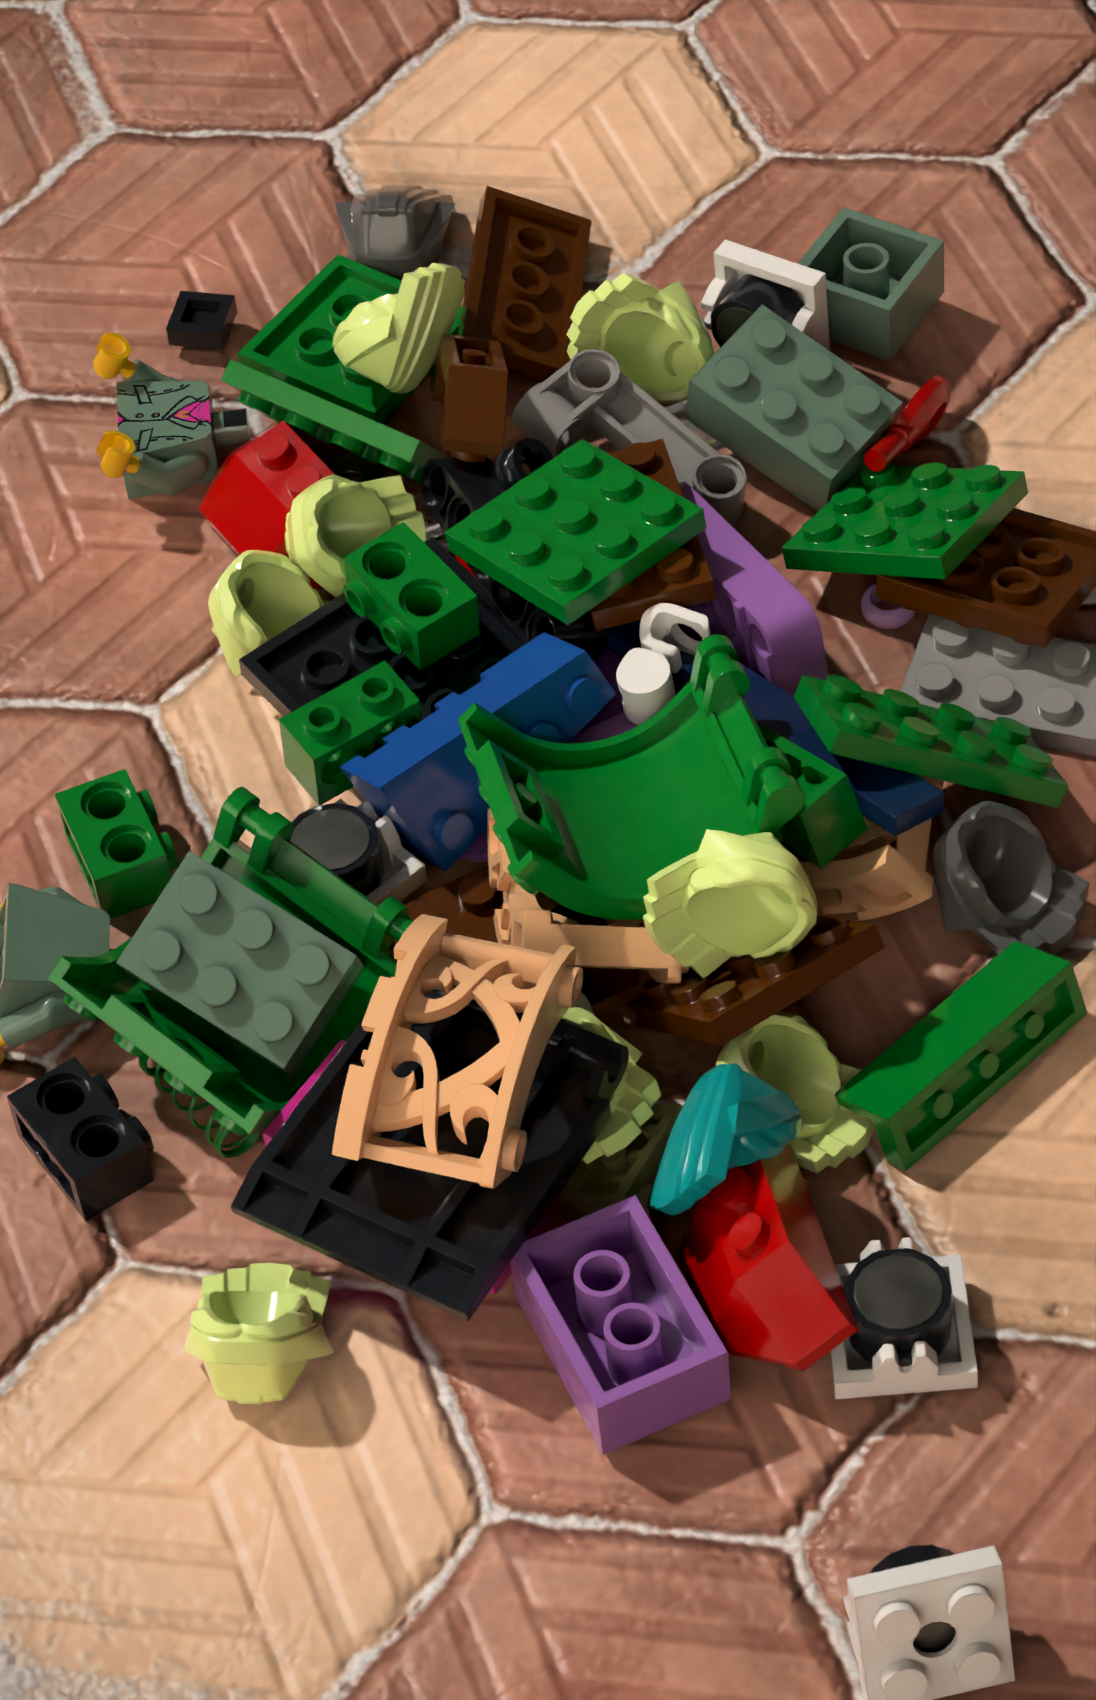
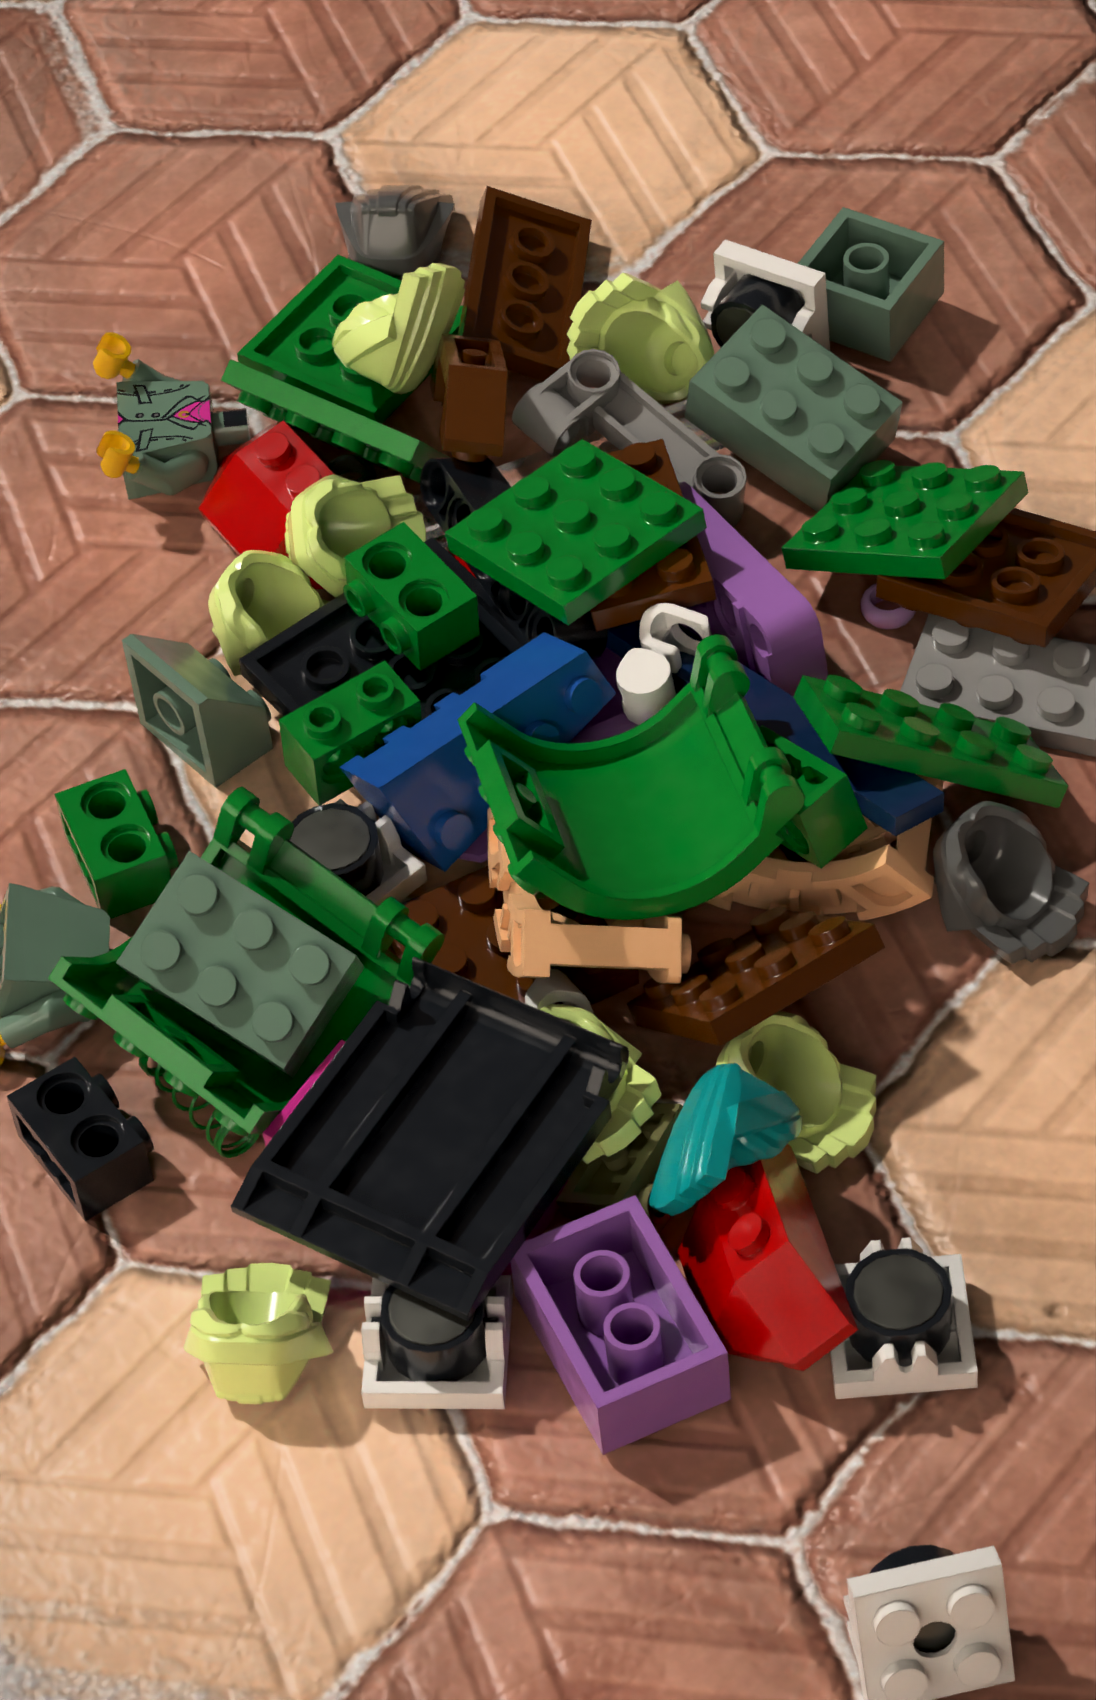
black plate [166,291,237,350] -> none
light nougat fence [332,914,583,1189] -> none
black bush [495,438,554,491] -> none
yellowish green hair [643,829,817,979] -> none
green panel [835,942,1087,1171] -> none
red piece [864,374,951,472] -> none
none -> sand green slope [122,634,273,788]
none -> piece [361,1275,513,1409]

